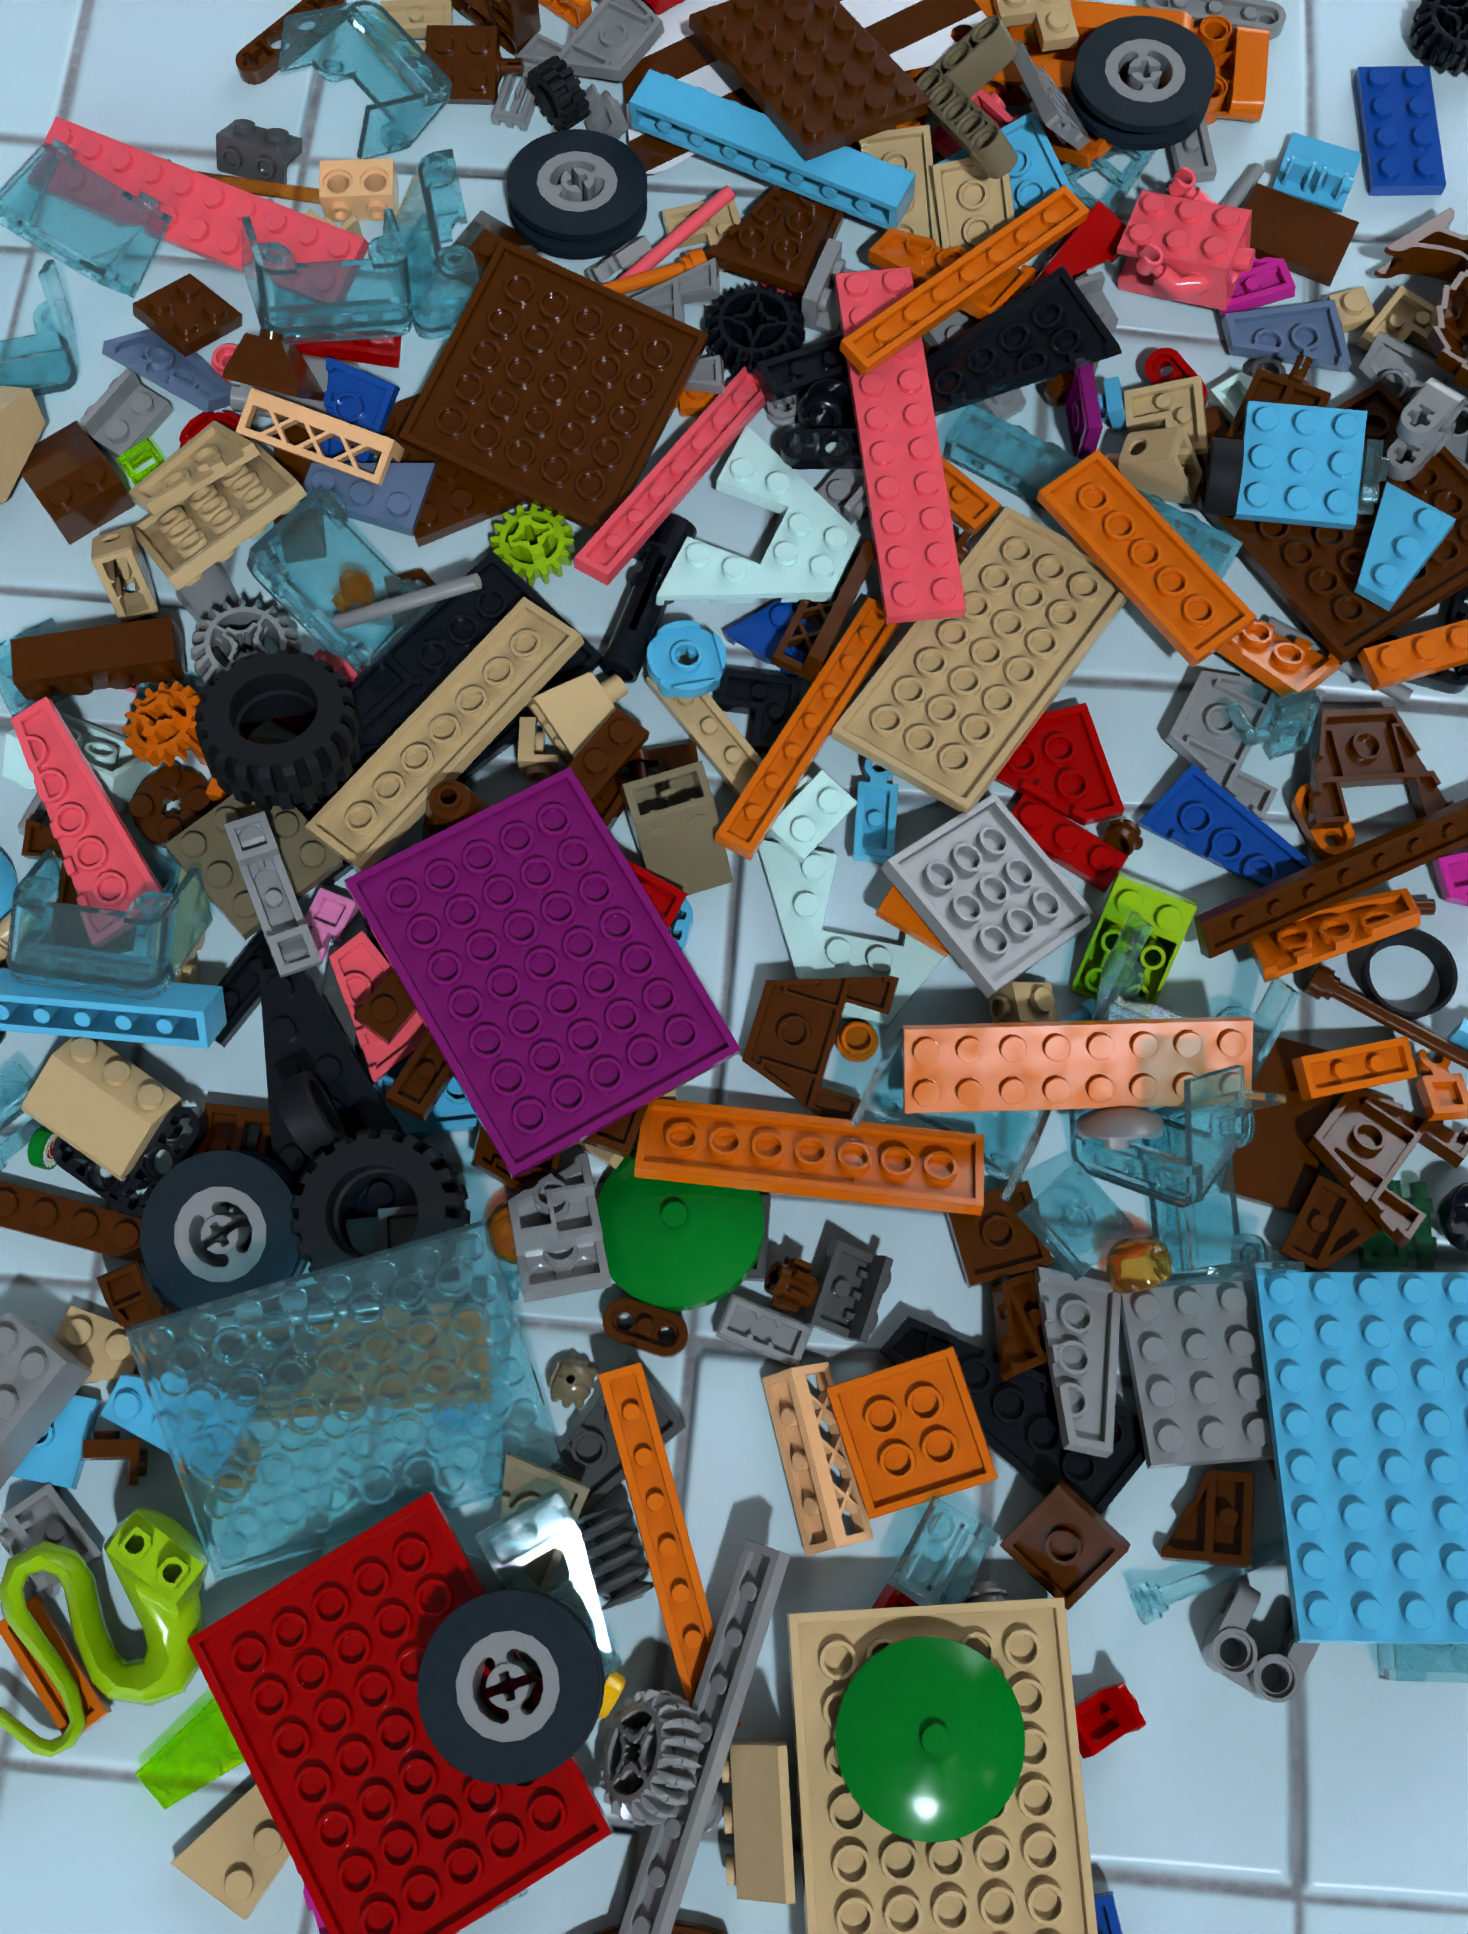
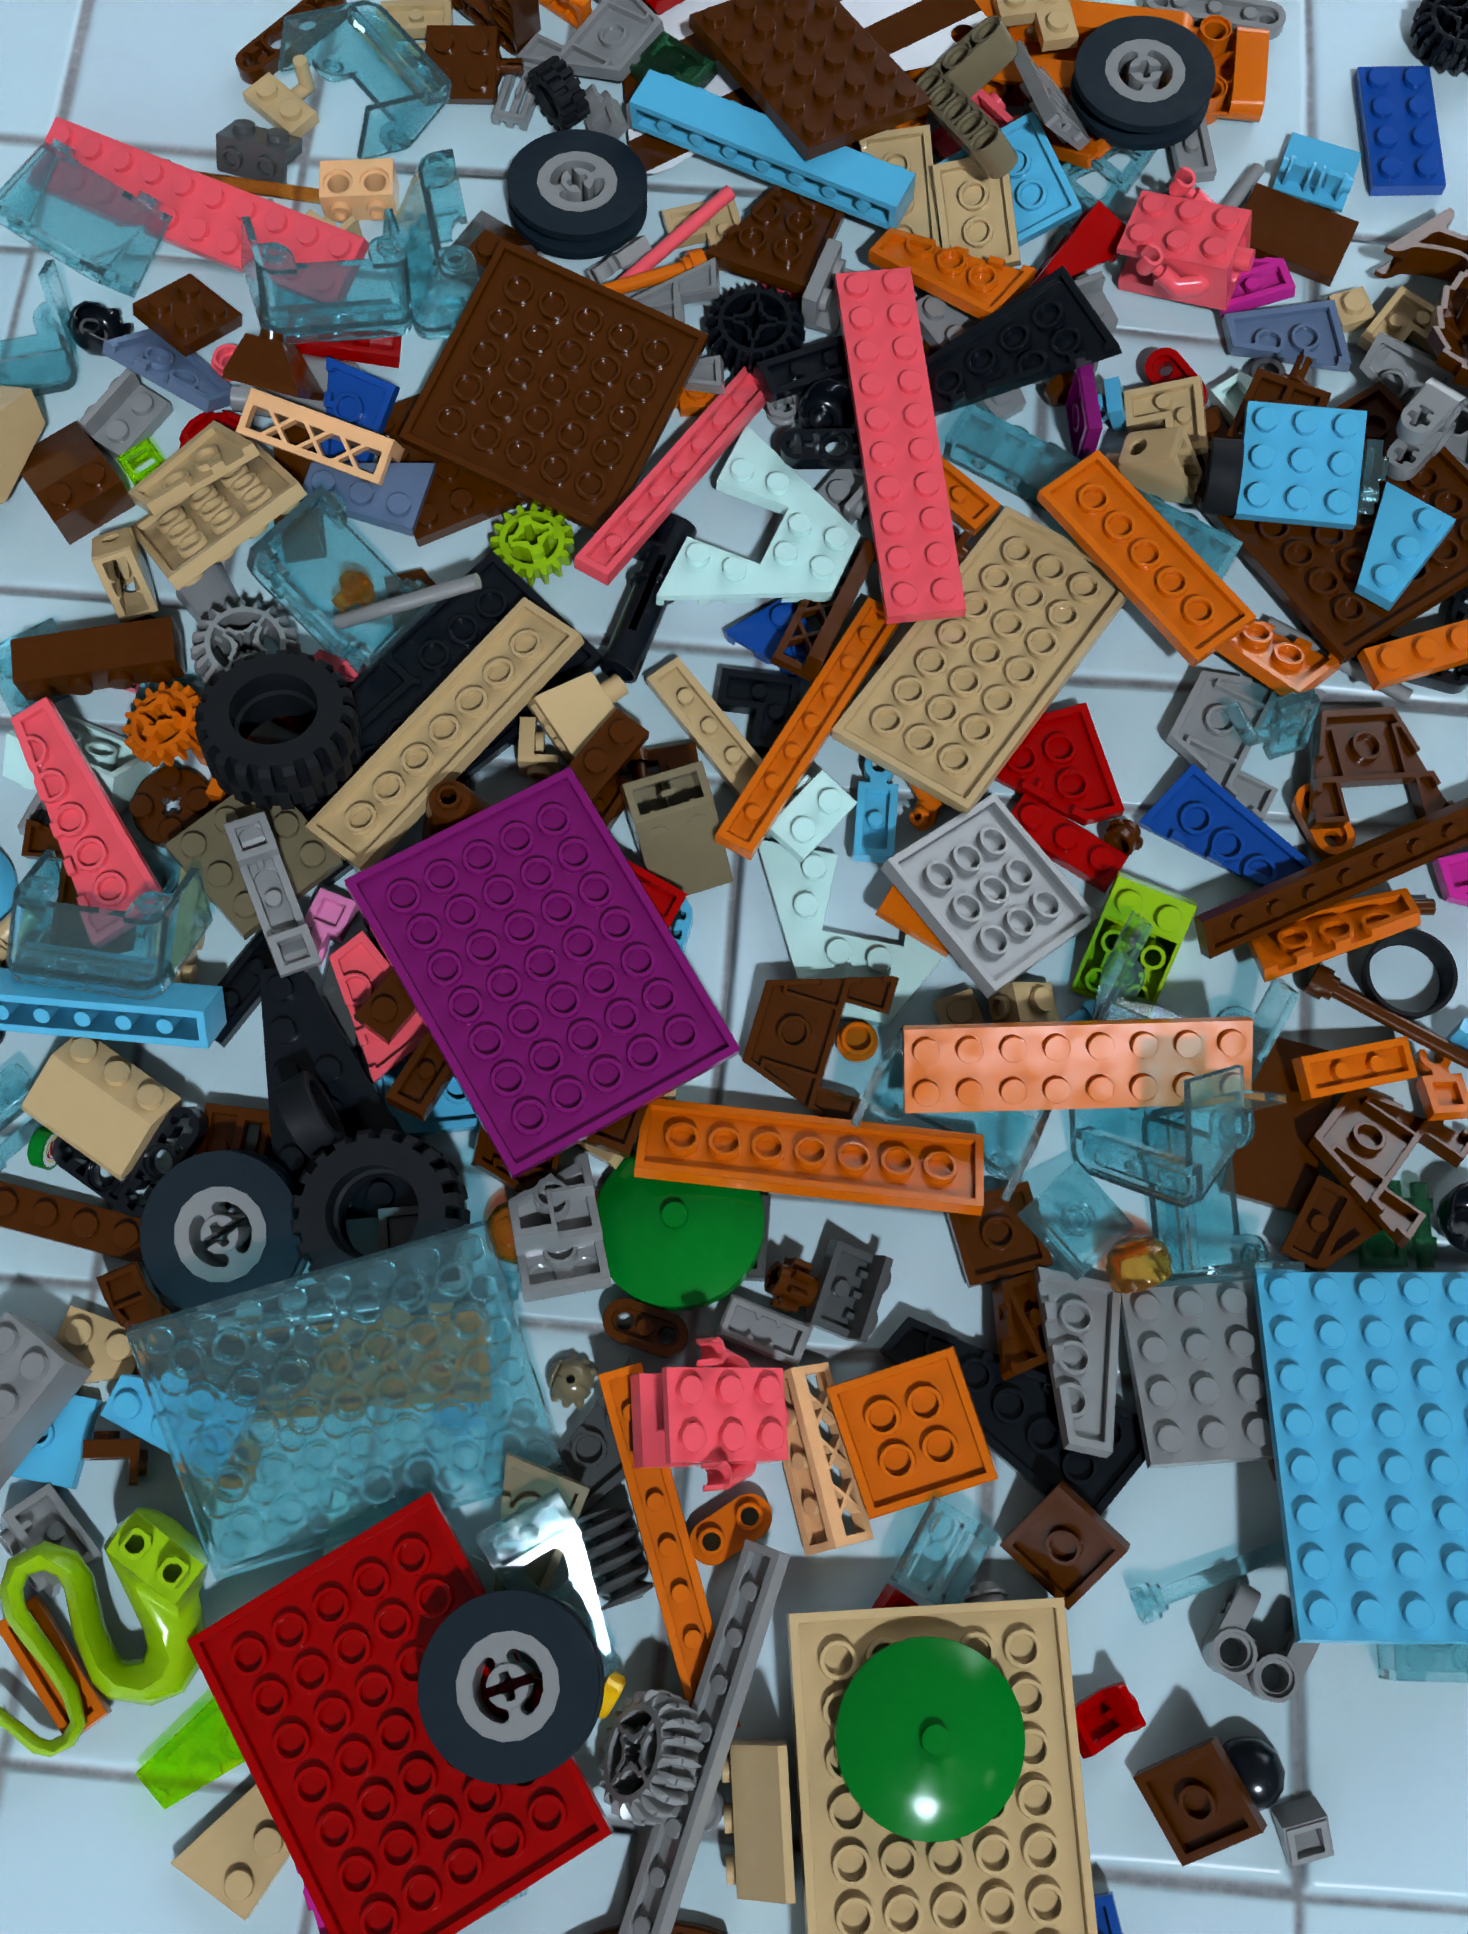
medium azure plate [646,620,727,698] -> none
orange plate [839,185,1090,377] -> none
light grey dish [1076,1107,1164,1150] -> none
reddish brown wing [1161,1469,1255,1569] -> none
none -> black hair [68,301,132,357]
none -> tan plate [242,54,320,138]
none -> clear green plate [629,31,718,89]
none -> coral torso [630,1337,789,1492]
none -> orange plate [689,1493,772,1566]
none -> orange arm [908,783,942,831]
none -> tan plate [931,988,985,1025]
none -> reddish brown plate [1133,1736,1267,1867]
none -> black hair [1222,1736,1285,1811]
none -> light grey slope [1271,1795,1334,1868]

